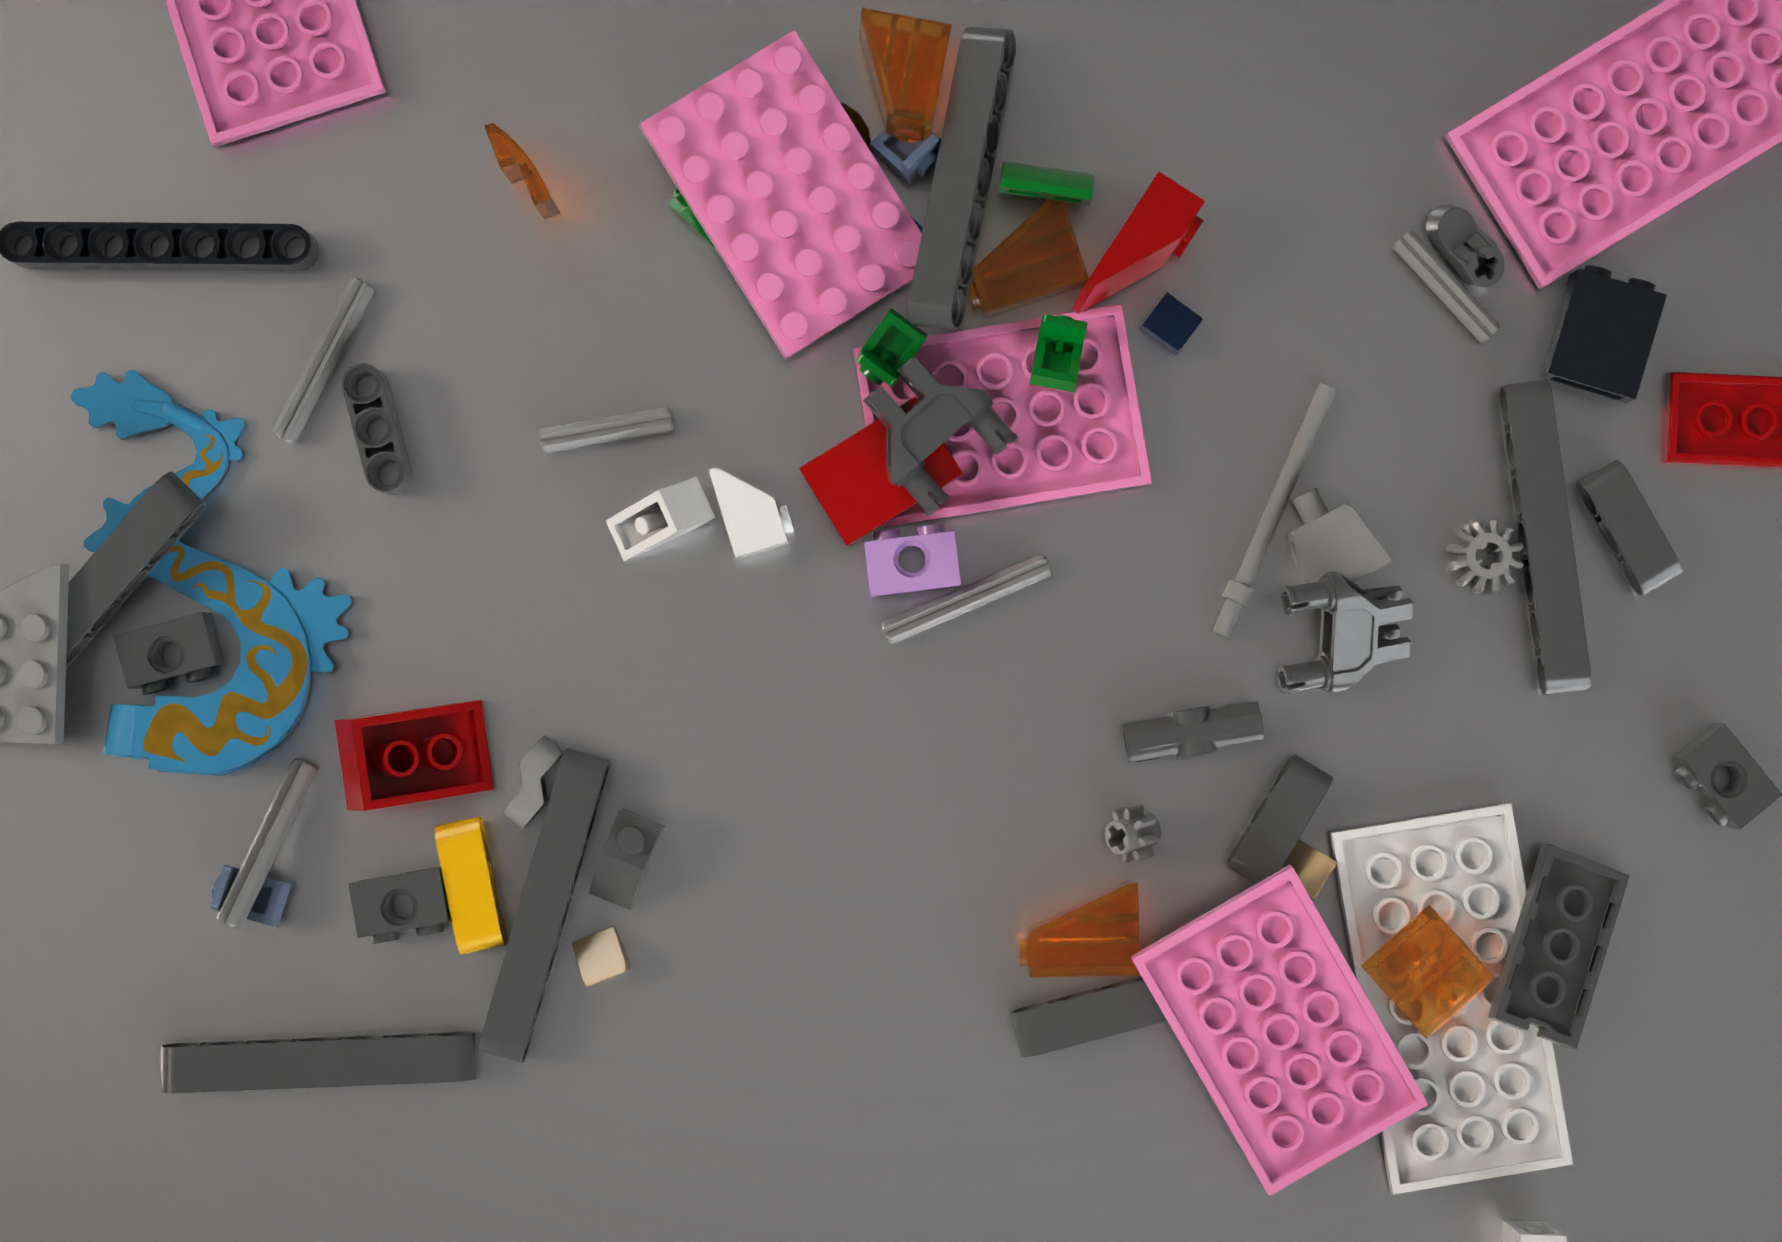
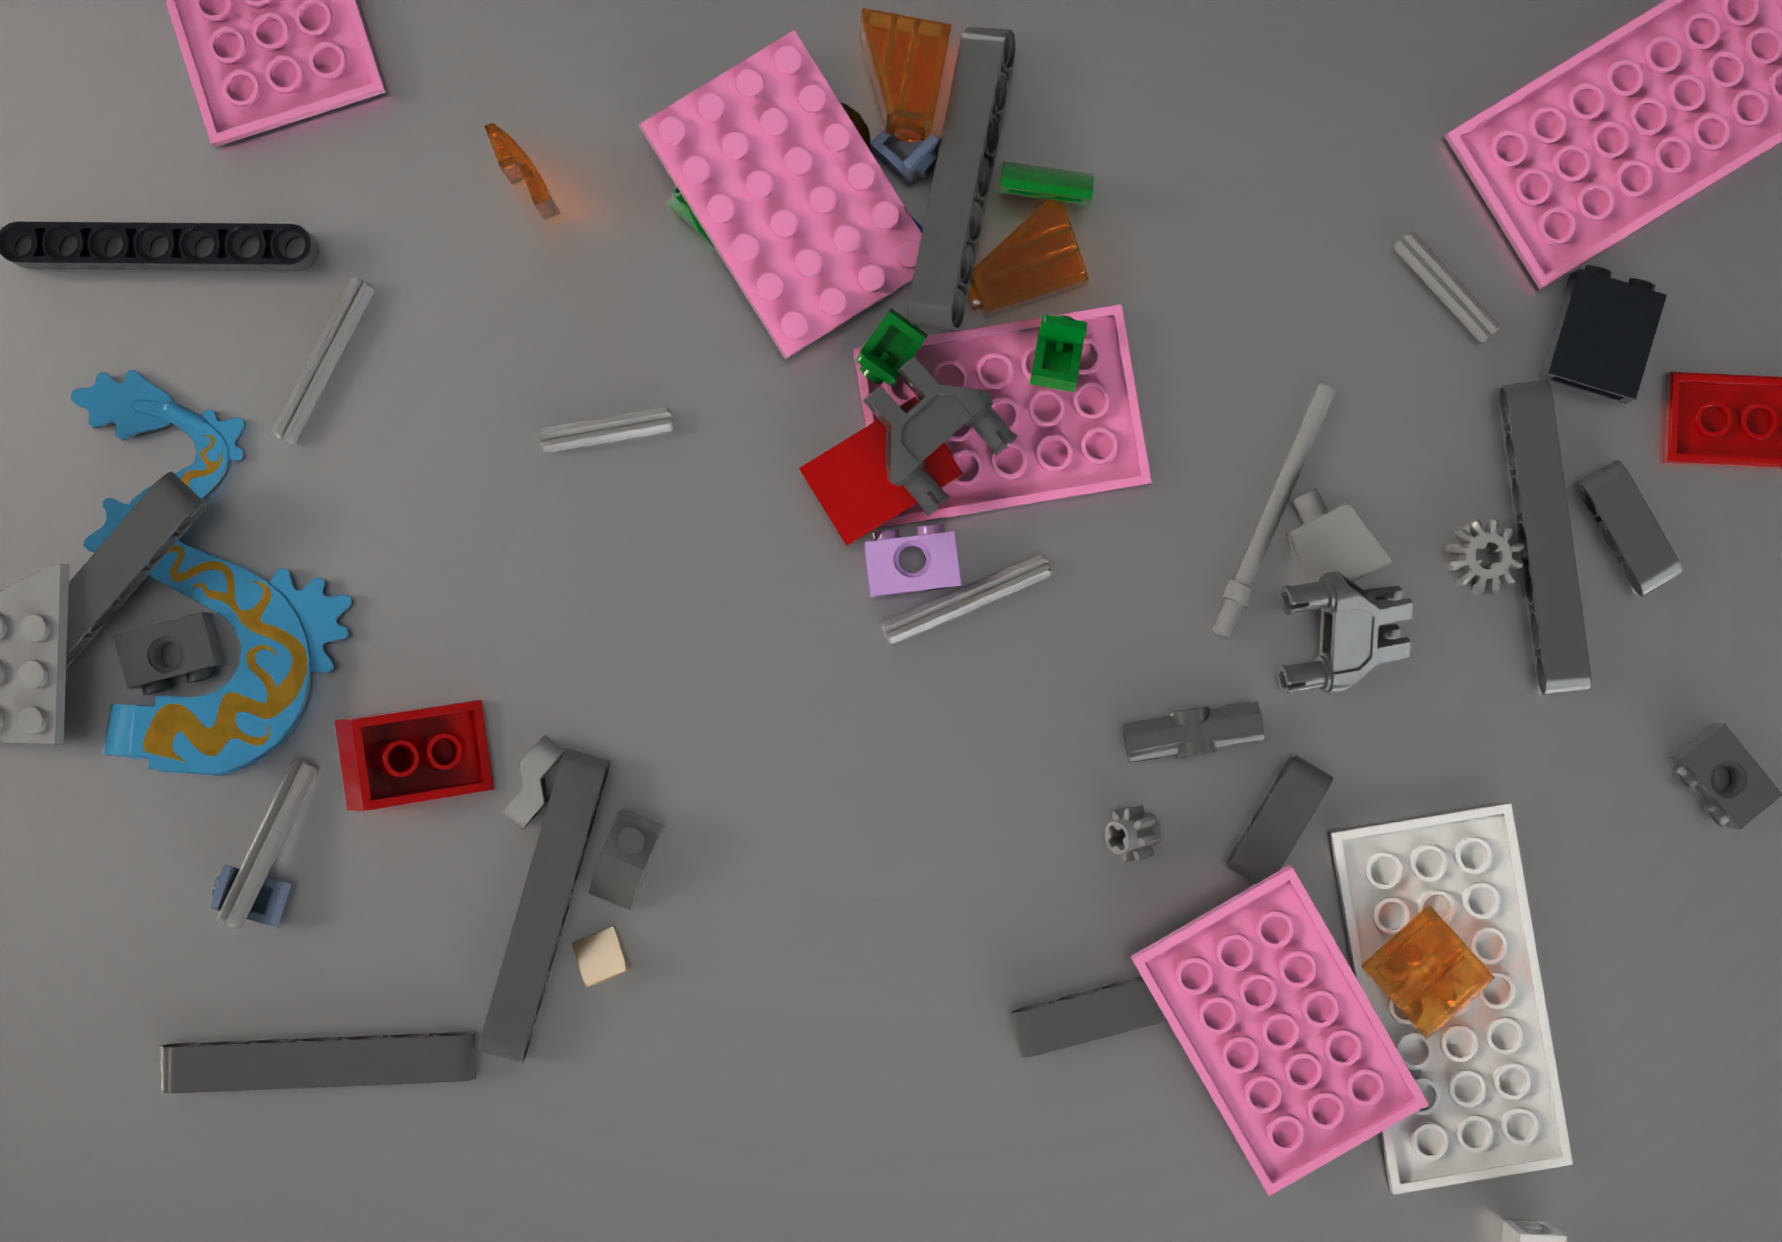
dark grey beam [342,363,413,495] -> none
dark grey brick [348,866,451,944] -> none
yellow beam [435,816,507,955] -> none
white slope [605,476,716,561] -> none
white slope [709,468,794,559] -> none
clear orange slope [1019,881,1140,977] -> none
red slope [1071,171,1205,314] -> none
dark blue slope [1140,292,1203,355] -> none
tan slope [1280,839,1337,901] -> none
dark grey piece [1426,205,1505,287] -> none
dark grey piece [1488,844,1630,1049] -> none

